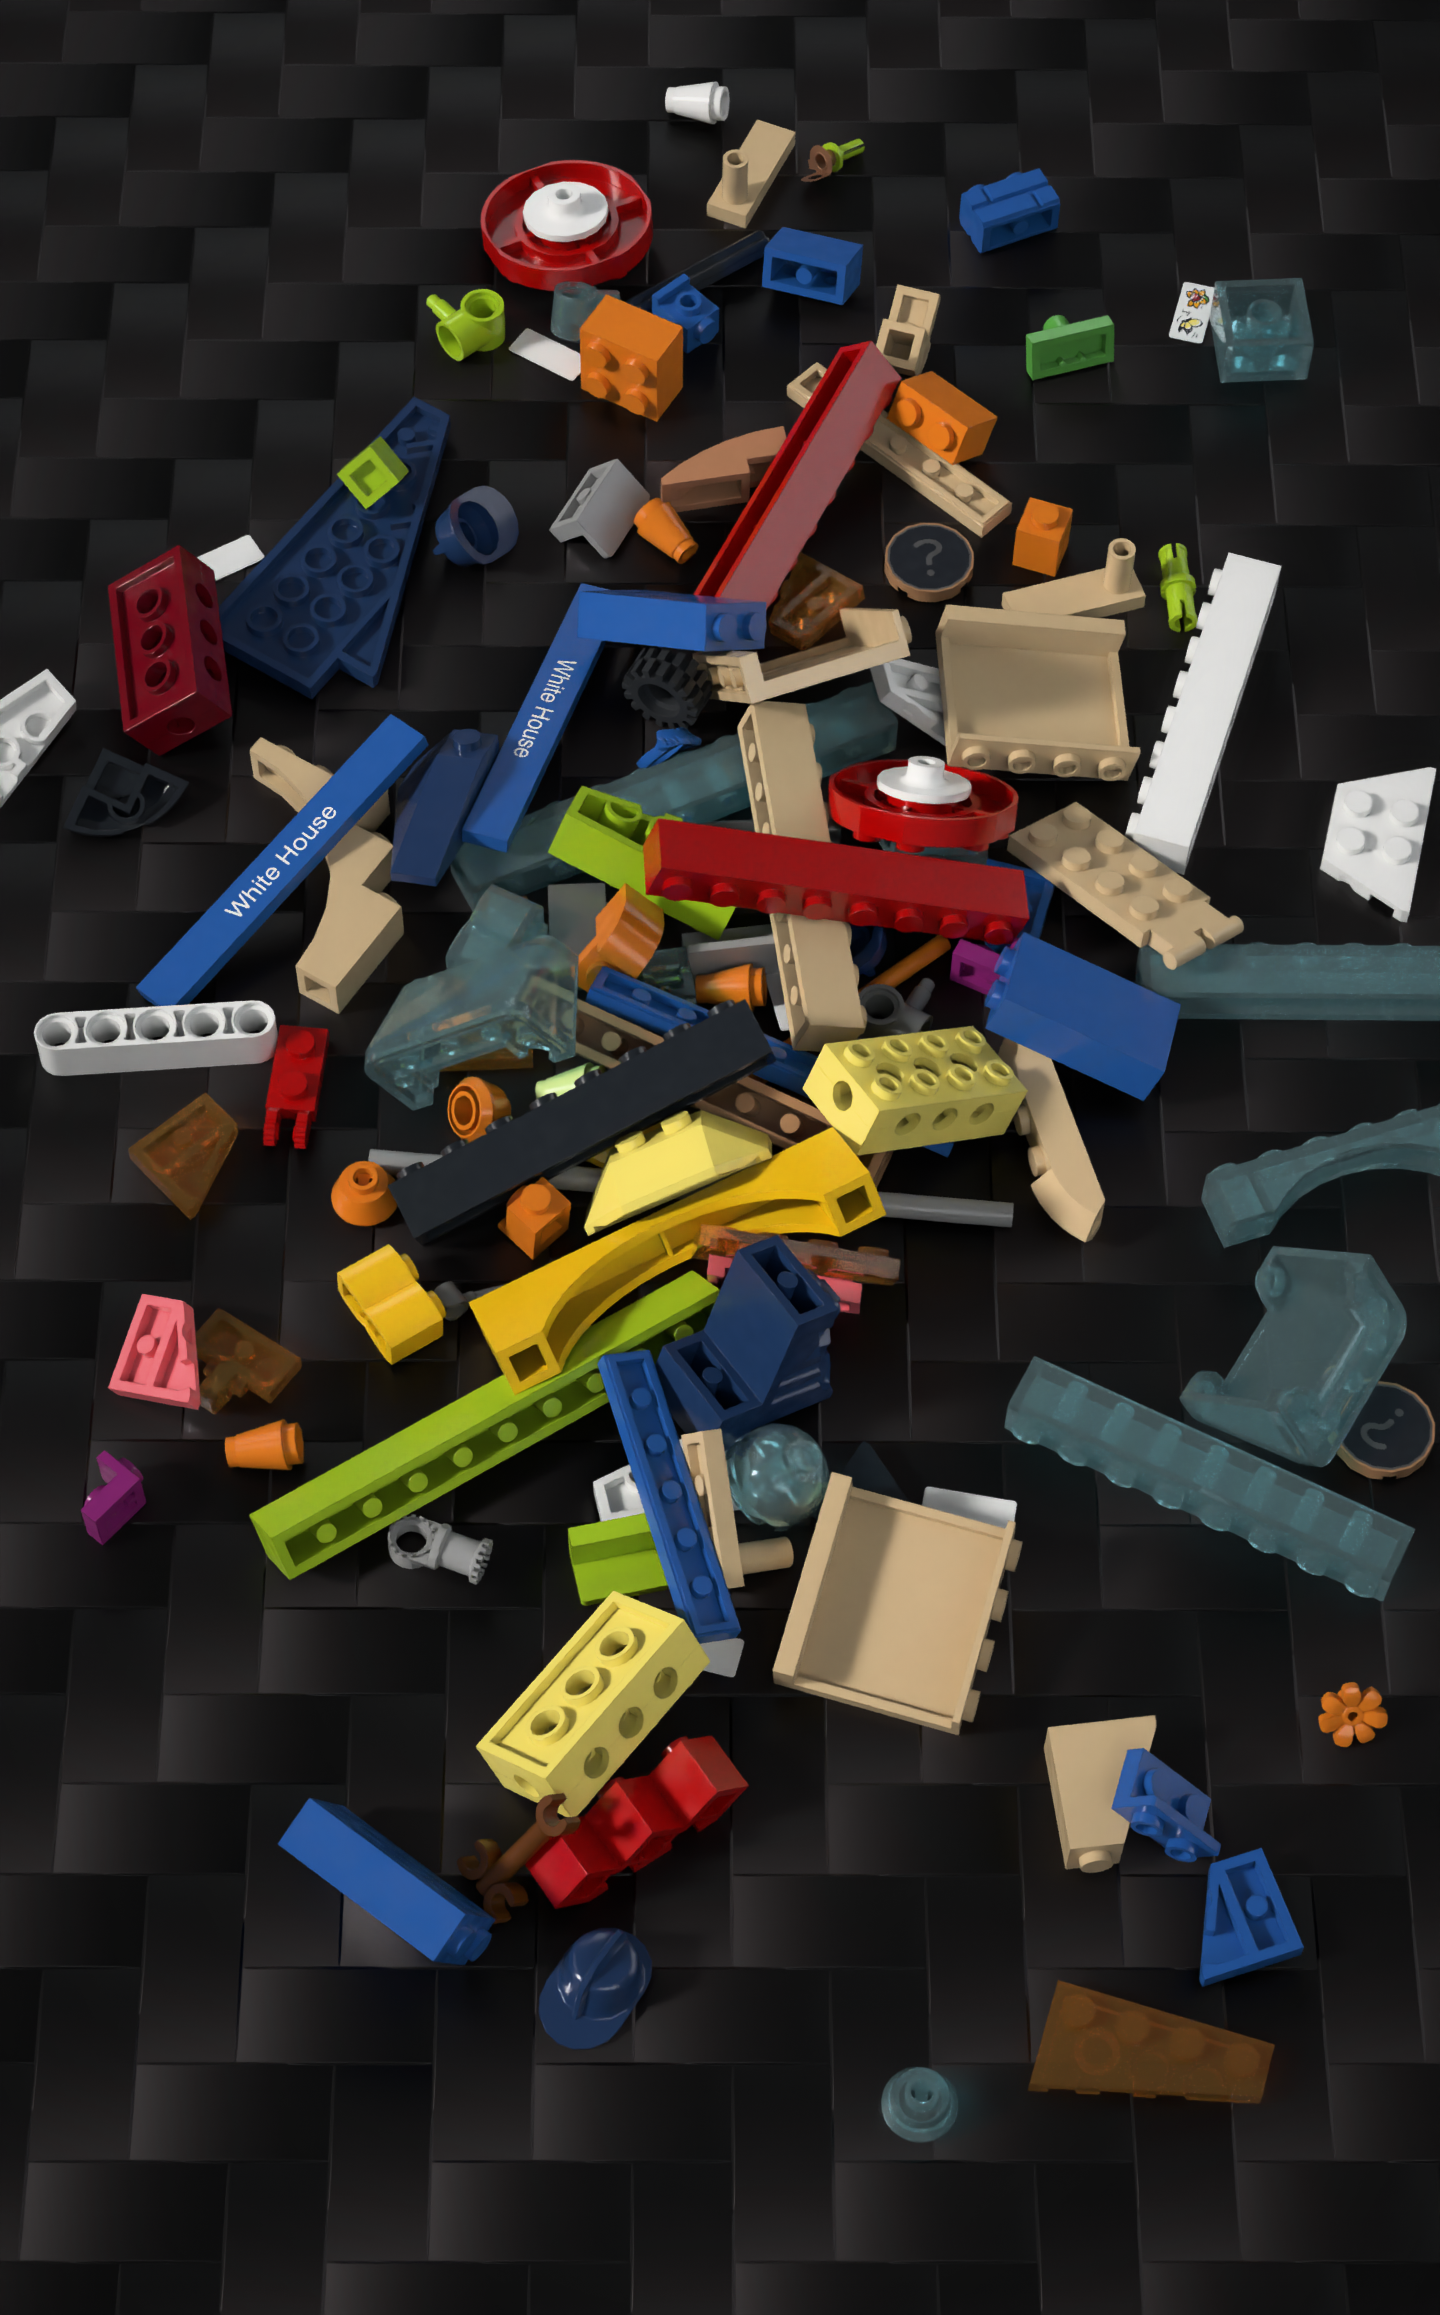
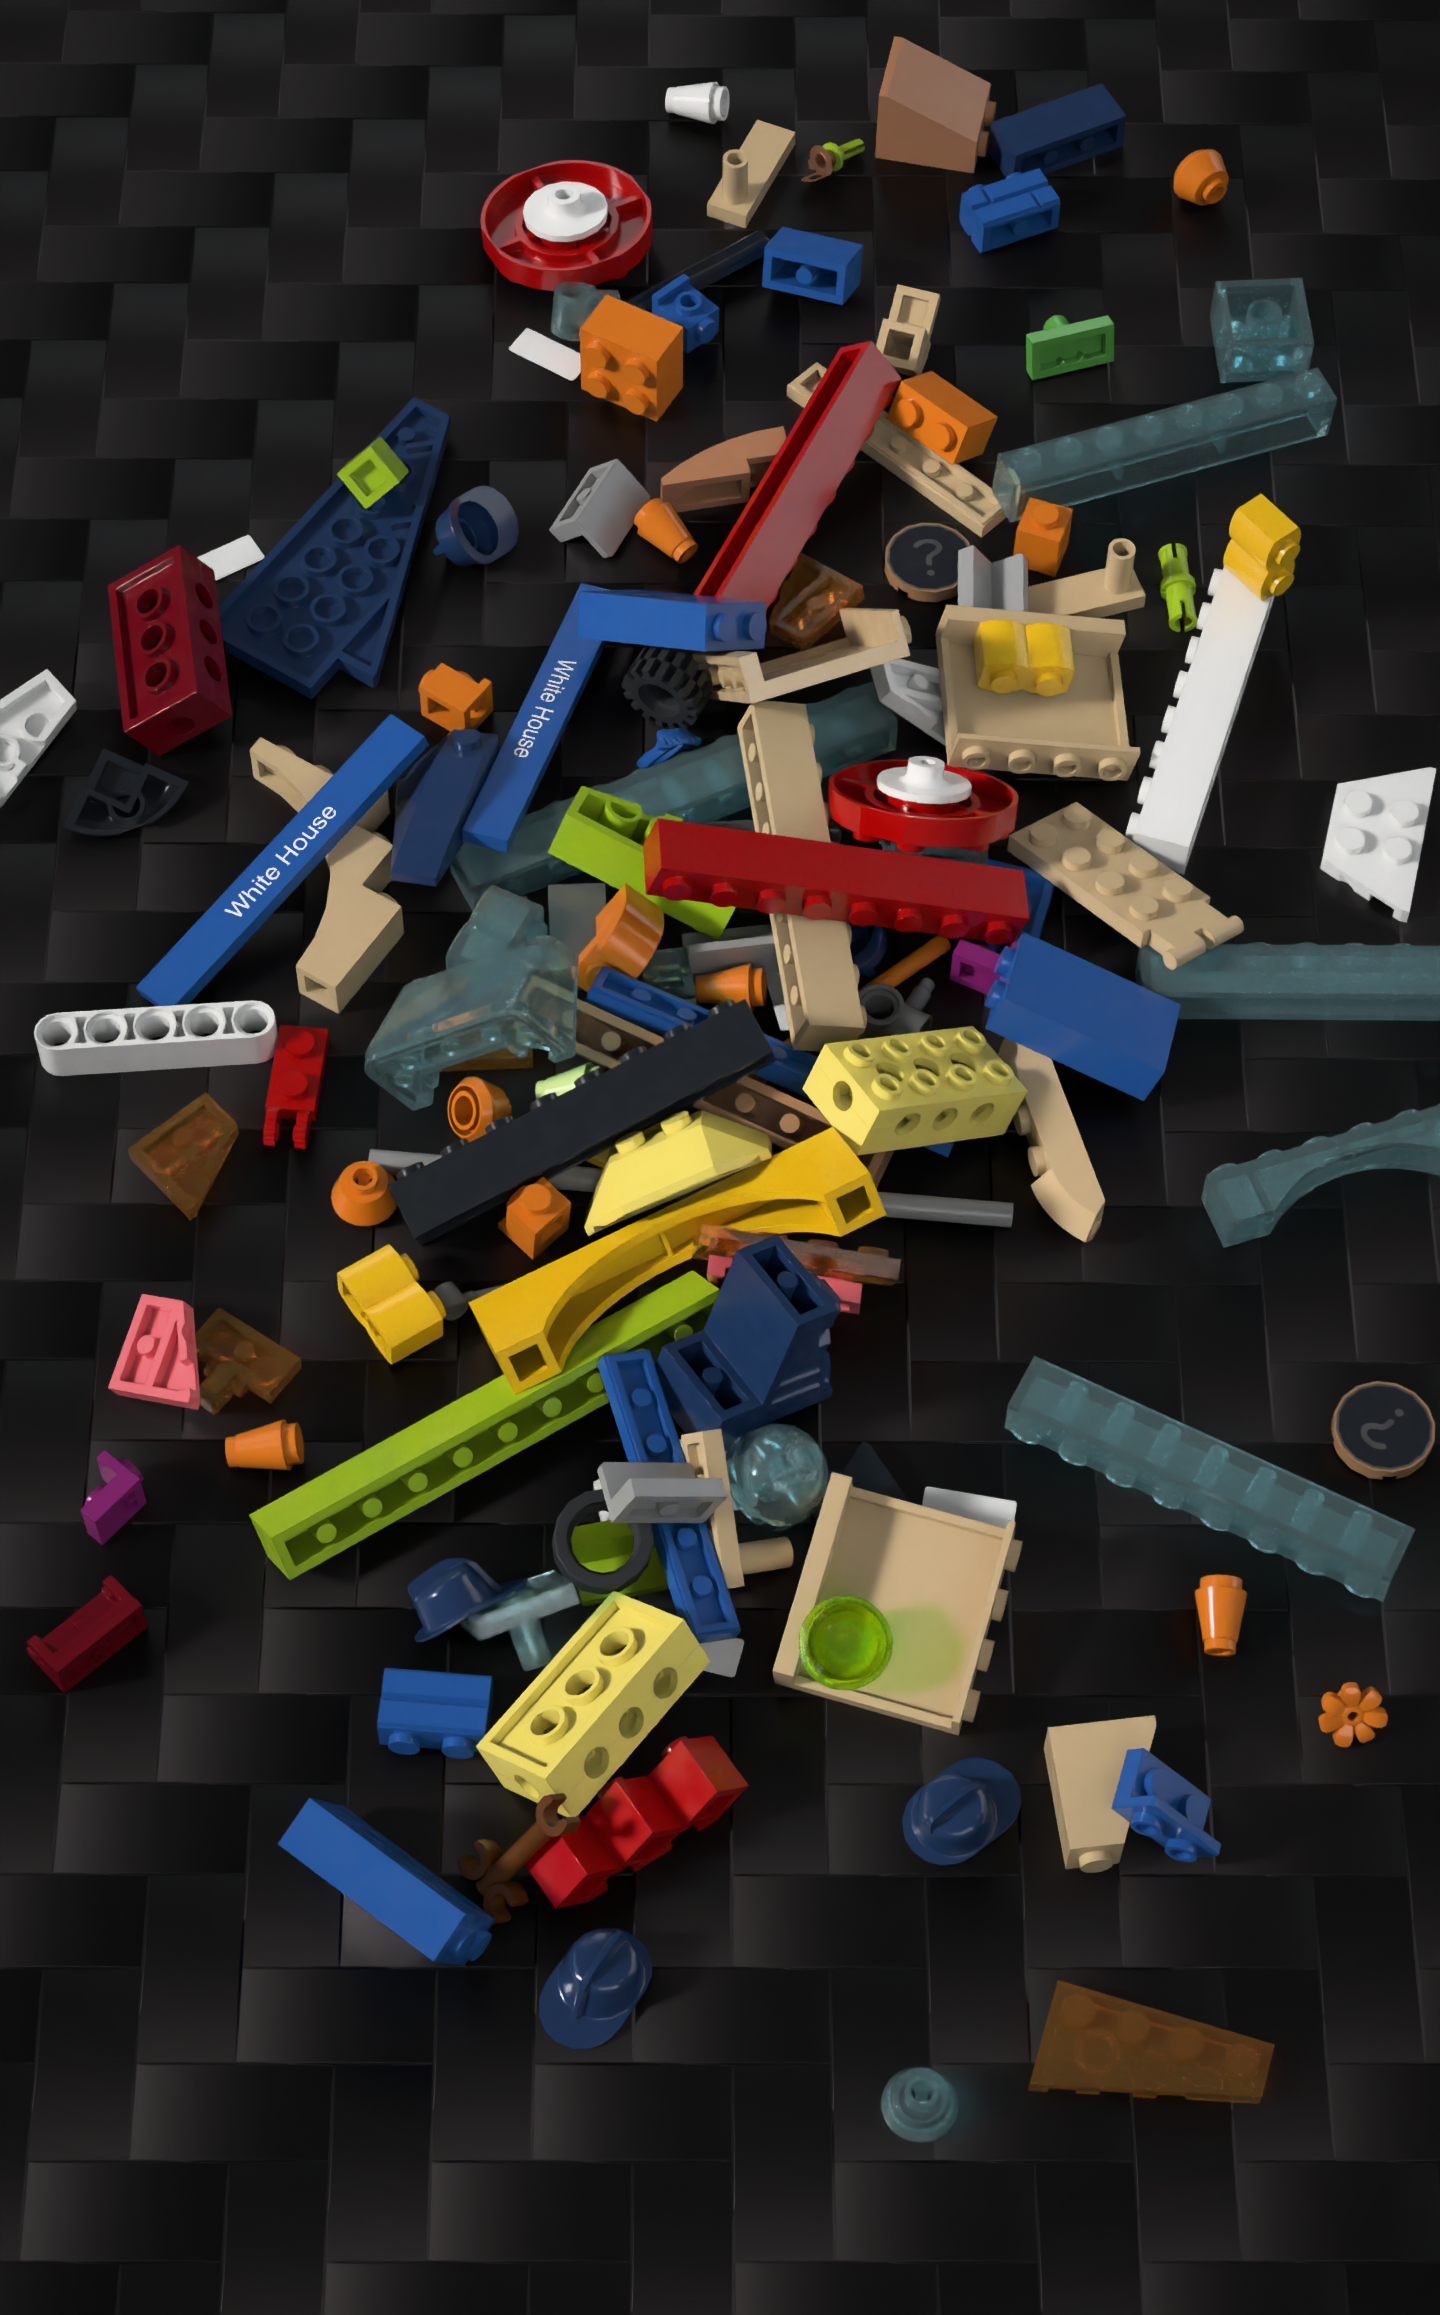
light grey connector [388,1514,493,1585] -> none
lime piece [426,289,506,361] -> none
white sticker [1169,282,1217,344] -> none
clear light blue windscreen [1179,1246,1407,1467] -> none
blue wing [1199,1848,1304,1987] -> none
none -> dark red hinge [26,1575,148,1694]
none -> blue brick [377,1668,494,1759]
none -> dark blue piece [408,1558,529,1642]
none -> orange brick [419,663,493,732]
none -> clear light blue tile [460,1570,580,1671]
none -> black tyre [552,1489,654,1595]
none -> light grey panel [597,1462,727,1523]
none -> clear neon green helmet [798,1595,893,1691]
none -> nougat slope [875,36,997,173]
none -> dark blue piece [902,1758,1022,1866]
none -> light grey panel [958,545,1028,612]
none -> yellow brick [973,619,1075,697]
none -> dark blue brick [989,83,1126,178]
none -> clear light blue brick [992,367,1337,522]
none -> orange cone [1174,149,1229,206]
none -> orange cone [1194,1575,1247,1656]
none -> yellow brick [1223,493,1301,602]

